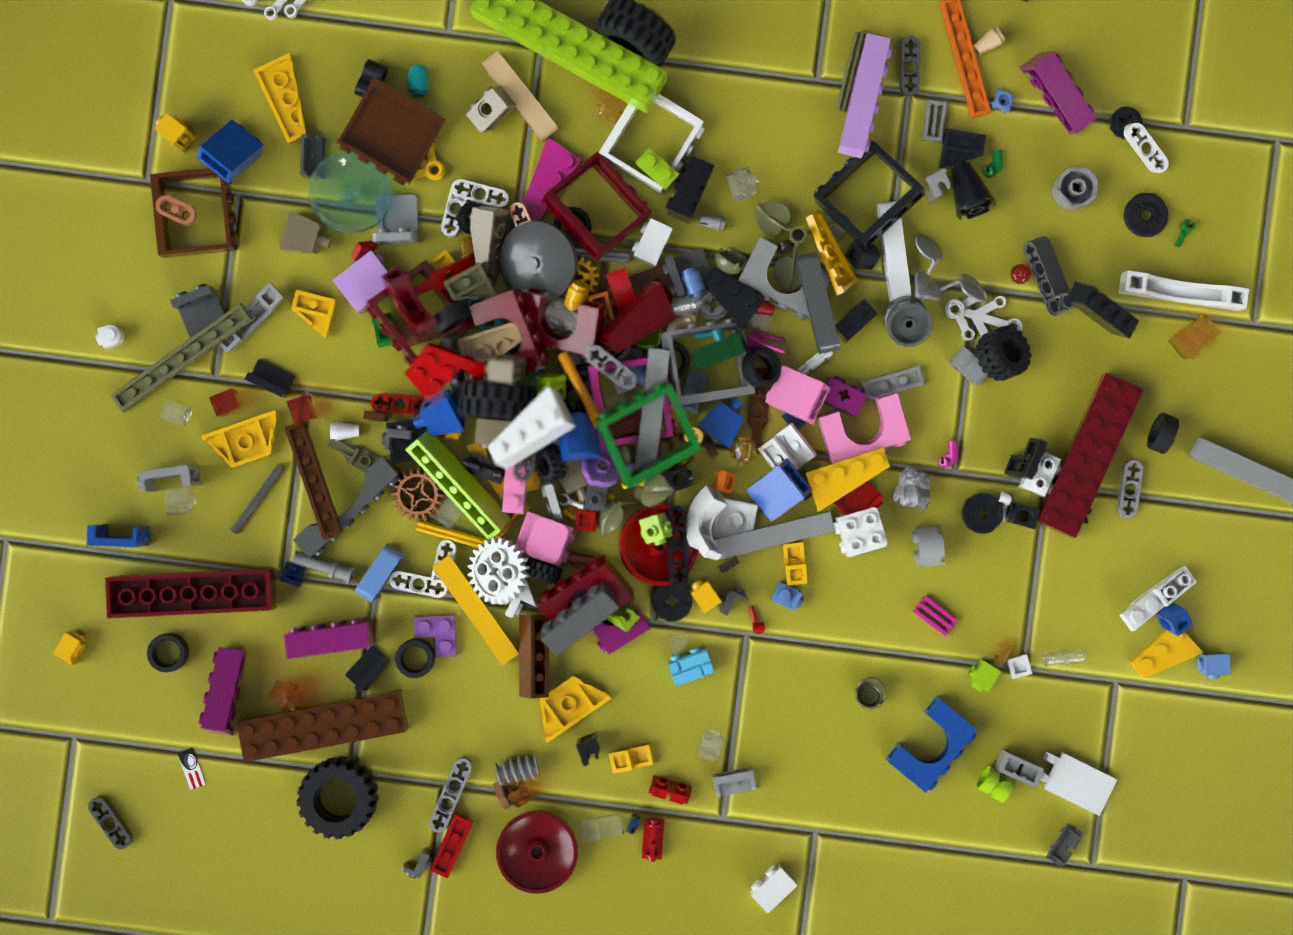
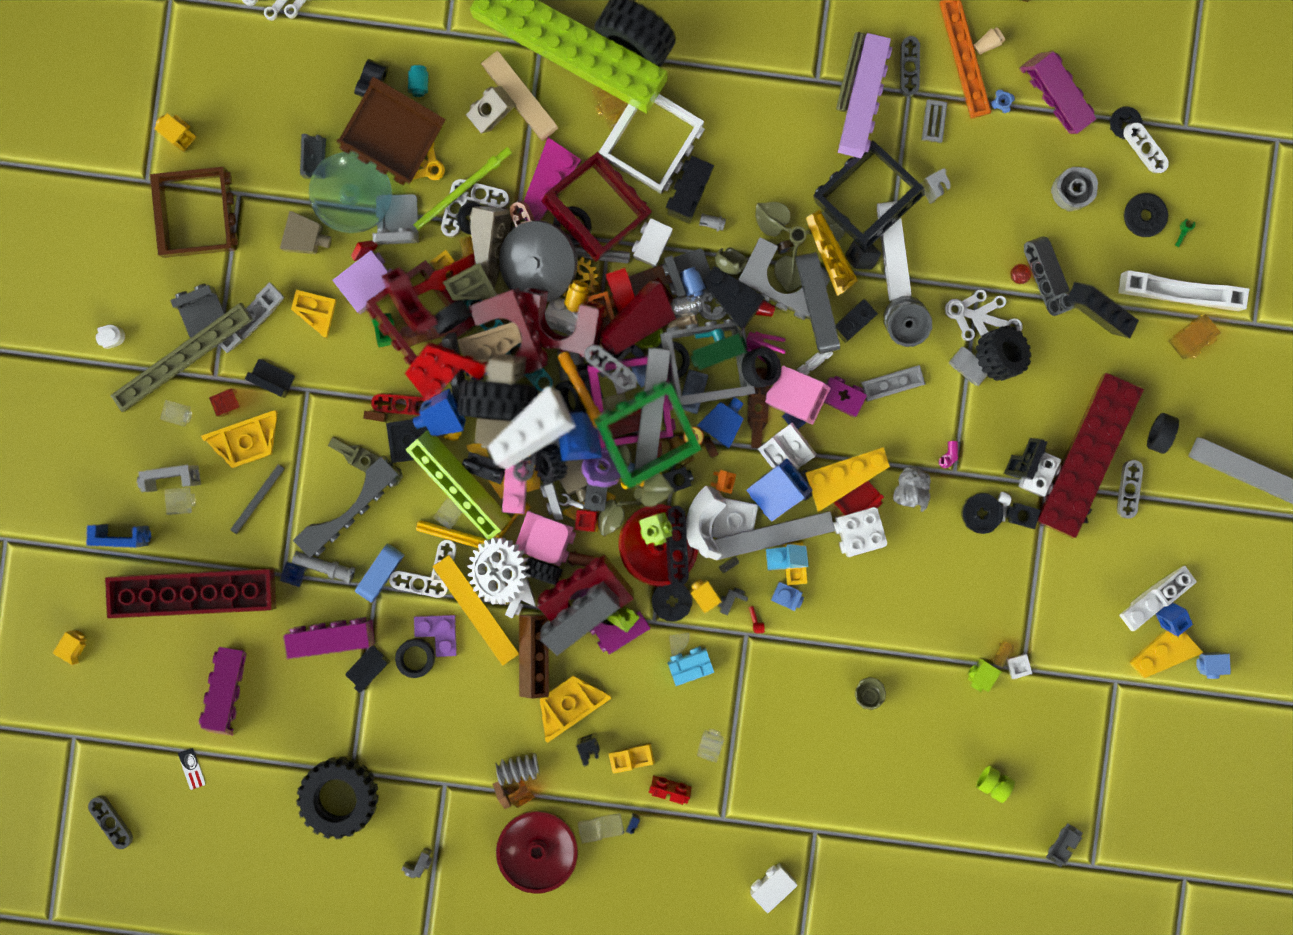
black tyre [147,633,189,673] -> none
nougat plate [156,195,197,225] -> none
blue brick [197,120,264,184] -> none
reddish brown brick [236,689,408,762] -> none
yellow wing [253,53,307,145] -> none
clear orange brick [267,680,303,712] -> none
reddish brown tile [285,421,344,540] -> none
clear red panel [286,395,317,424] -> none
white cone [330,421,359,441] -> none
flat silver bracket [382,426,414,450] -> none
nougat gear [391,467,446,522] -> none
light grey beam [429,757,473,833] -> none
red plate [430,813,474,879] -> none
lime brick [536,373,566,400] -> none
lime plate [635,148,680,191] -> none
red hinge [641,817,665,862] -> none
light grey hinge [712,767,756,797] -> none
clear brick [725,167,759,202] -> none
clear yellow head [730,435,756,466] -> none
clear slope [731,314,772,334] -> none
bright pink arch [817,391,911,464] -> none
blue arch [885,696,977,793] -> none
light grey plant [912,234,986,302] -> none
light grey brick [912,524,945,567] -> none
dark pink tile [912,596,958,637] -> none
black wing [938,129,986,169] -> none
black cone [951,160,996,220] -> none
green arm [983,150,1003,178] -> none
light grey brick [994,749,1044,788] -> none
white tile [1040,751,1117,816] -> none
clear pin [1042,649,1086,666] -> none
none -> lime bar [413,147,512,230]
none -> medium azure slope [766,544,808,570]

